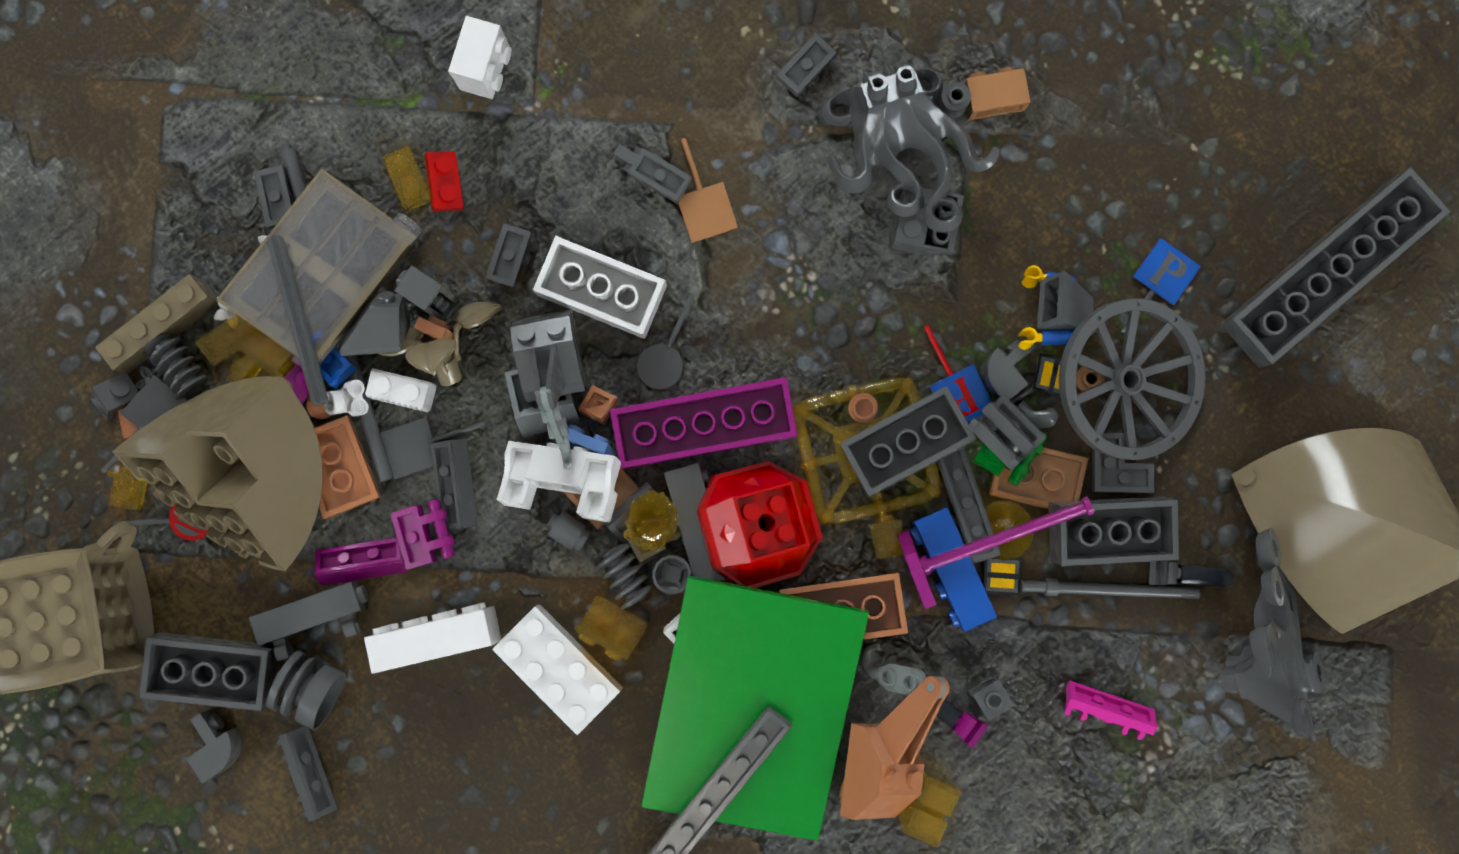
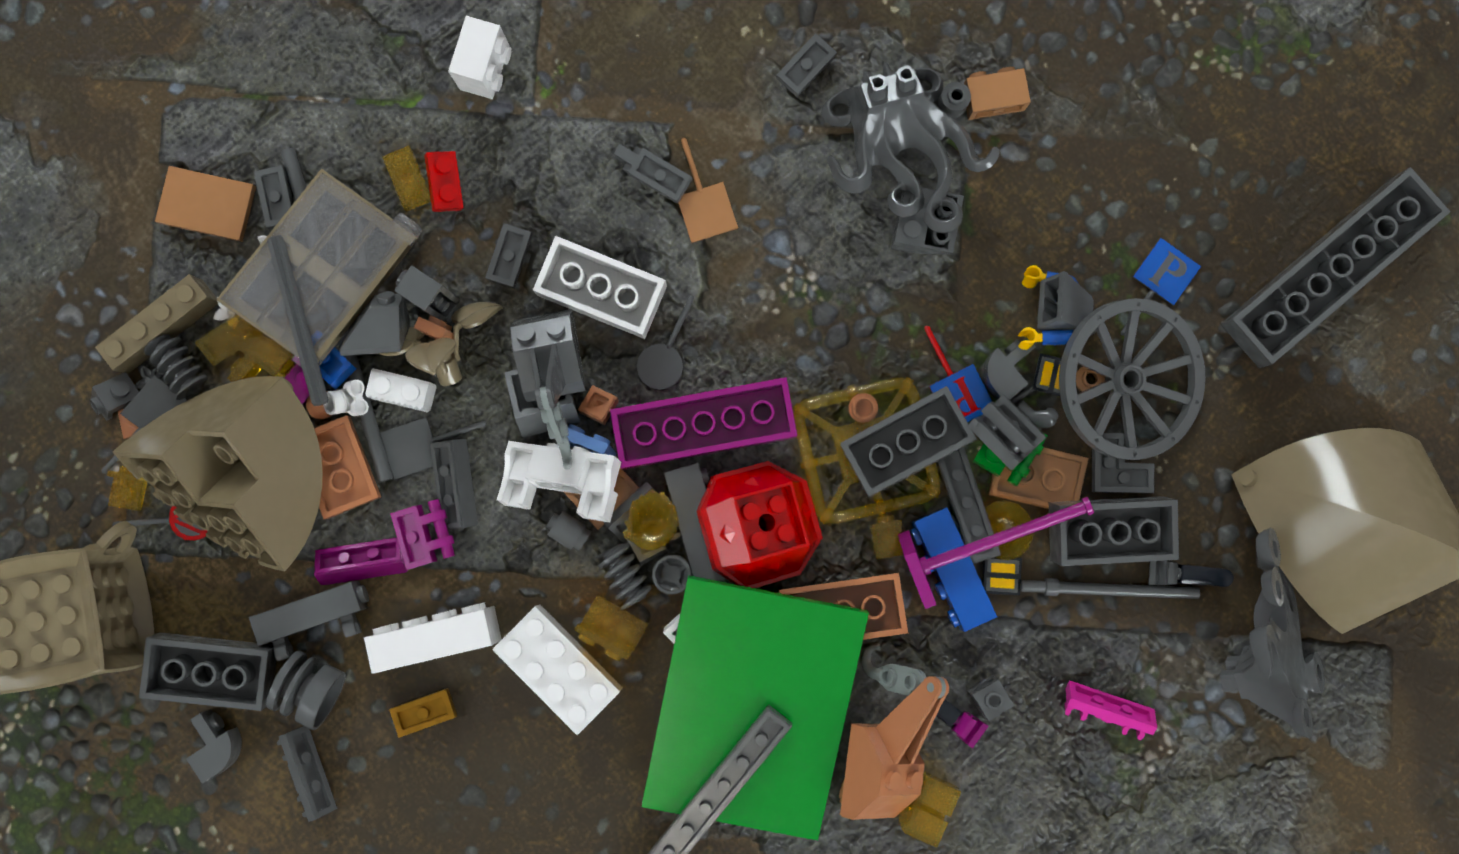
none -> medium nougat tile [155,166,256,242]
none -> pearl gold plate [389,688,457,738]

